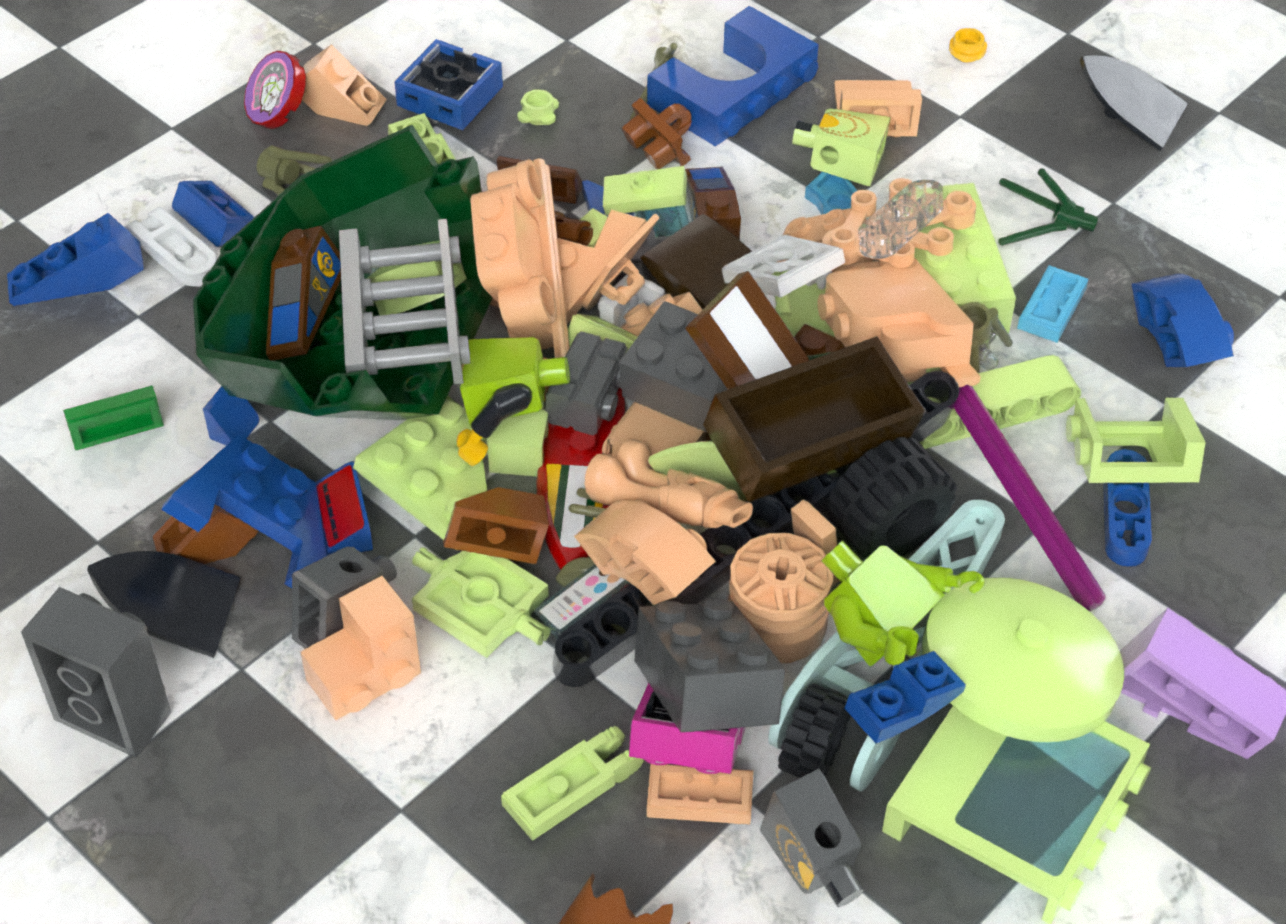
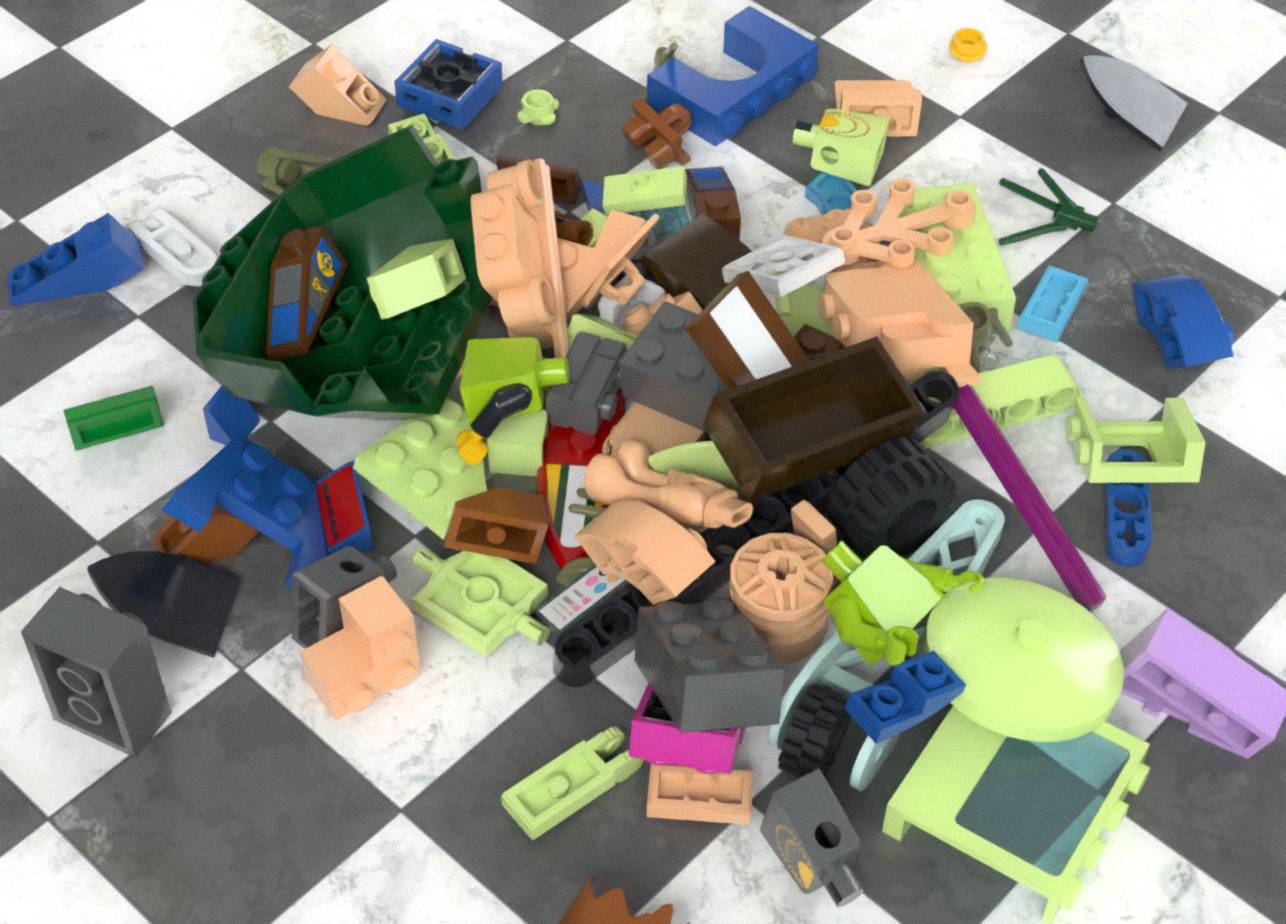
blue slope [172,181,254,247] -> none
tile [244,51,306,129] -> none
light grey fence [339,219,471,384] -> none
clear beam [858,180,944,259] -> none

